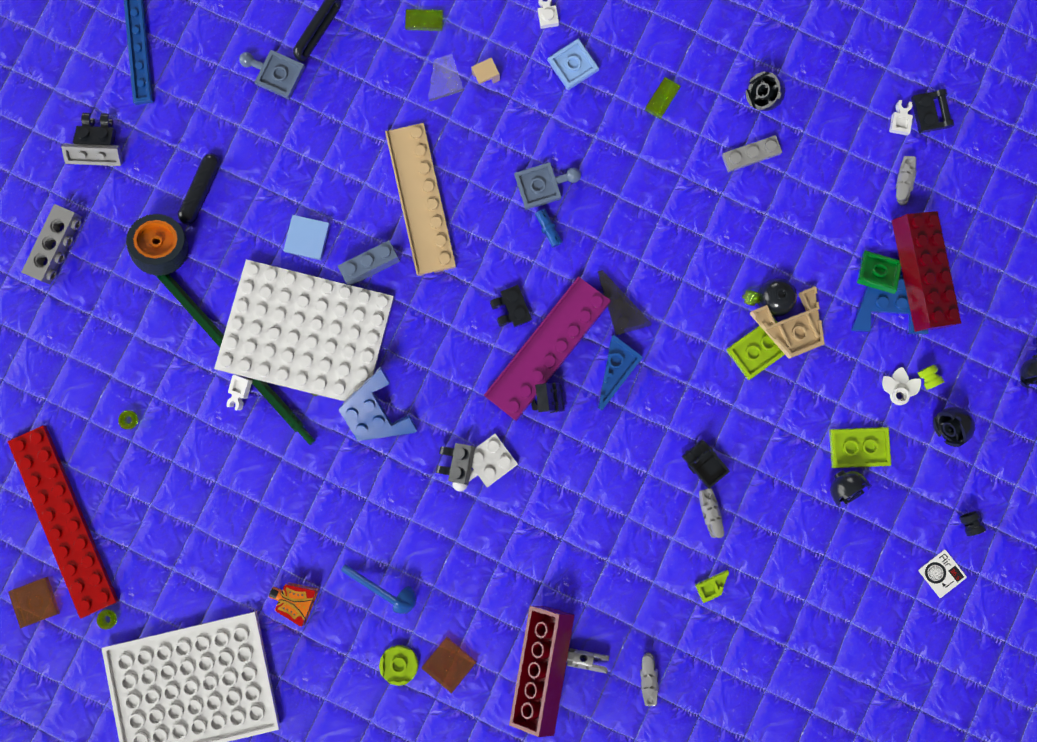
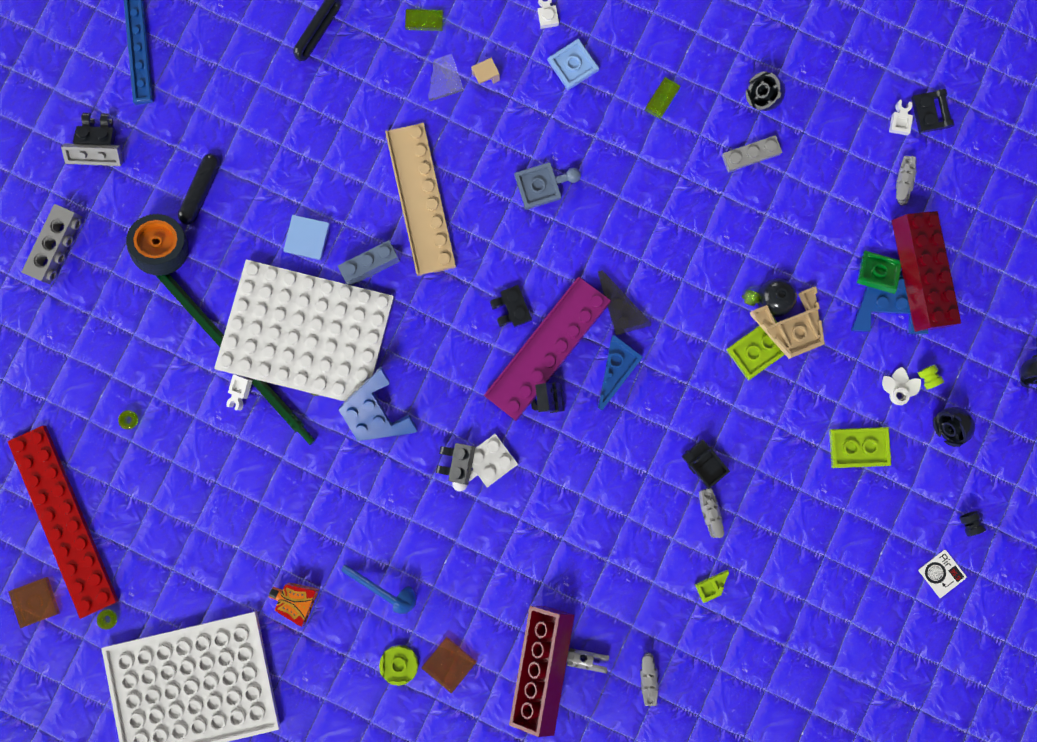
sand blue plate [239,50,305,100] -> none
blue pin [535,209,563,248] -> none
black cylinder [830,470,872,507] -> none

